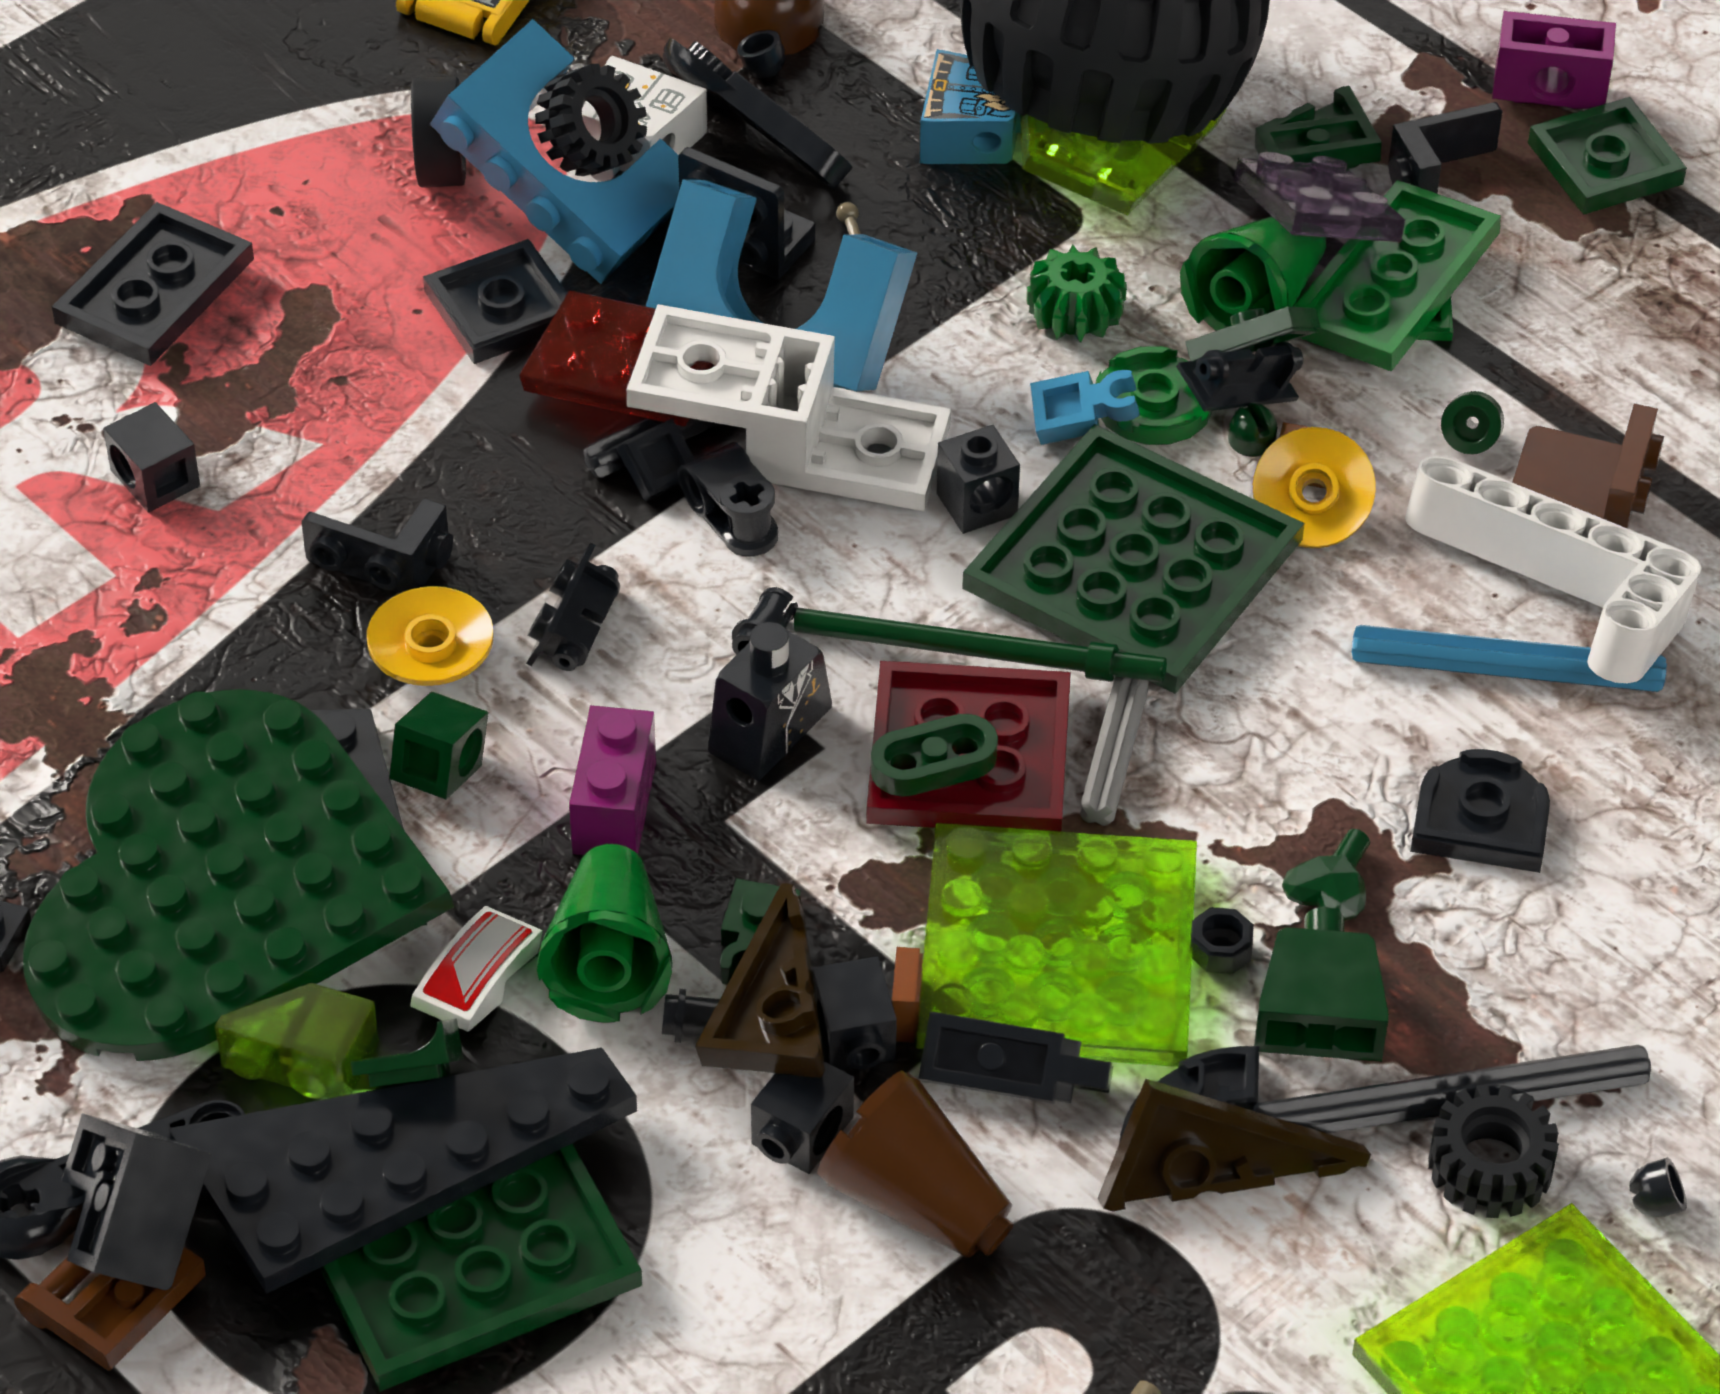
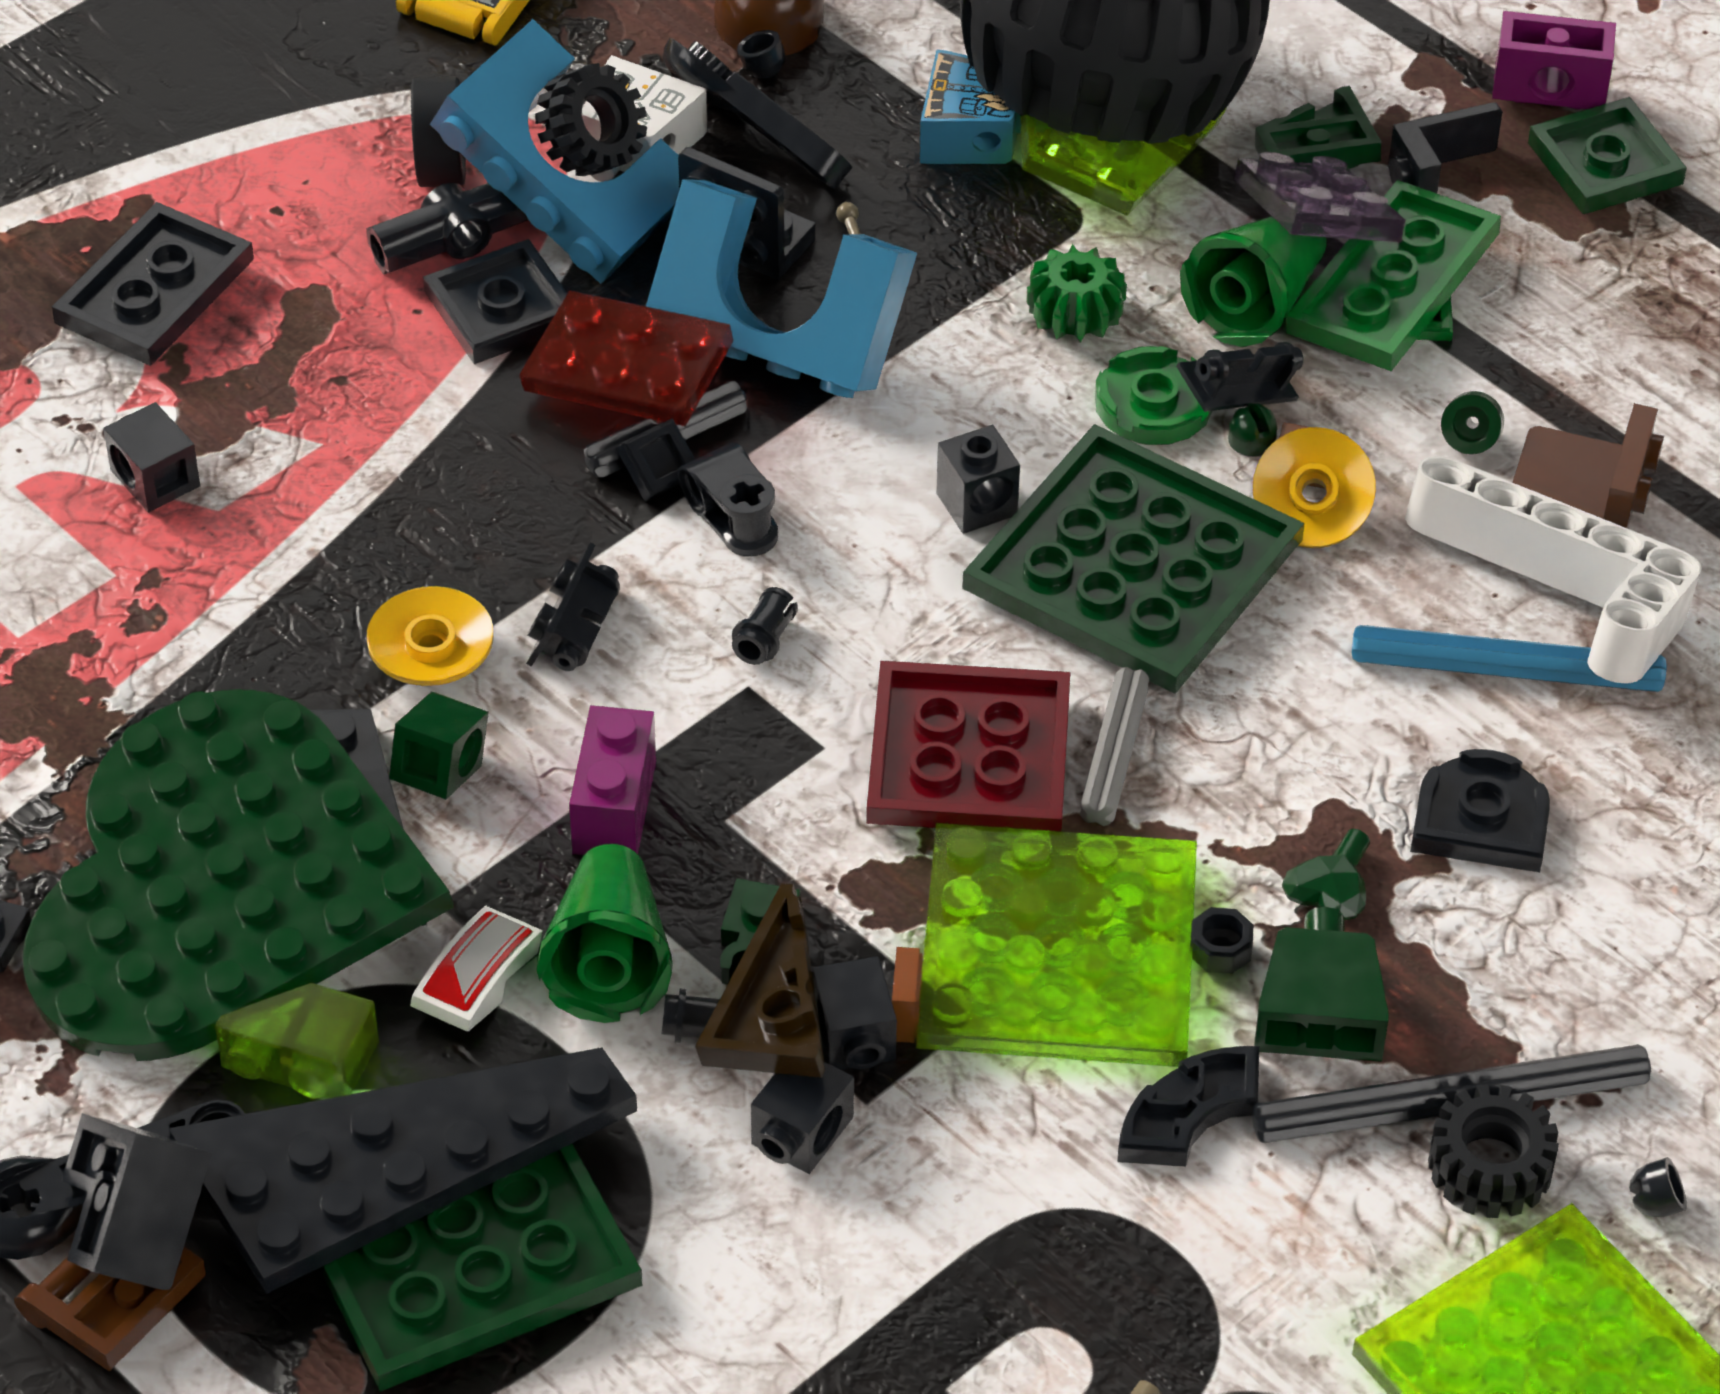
black bracket [301,498,453,593] -> none
dark green piece [351,1019,464,1087] -> none
white bracket [626,304,951,511] -> none
black torso [708,622,832,781] -> none
dark green bar [794,607,1167,683] -> none
reddish brown cone [817,1070,1014,1258] -> none
dark green plate [871,714,998,796] -> none
black hinge [918,1012,1113,1104] -> none
dark azure plate [1030,370,1140,445] -> none
dark brown wing [1097,1079,1371,1211] -> none
plate [1185,307,1321,361] -> none
none -> black piece [366,183,528,274]

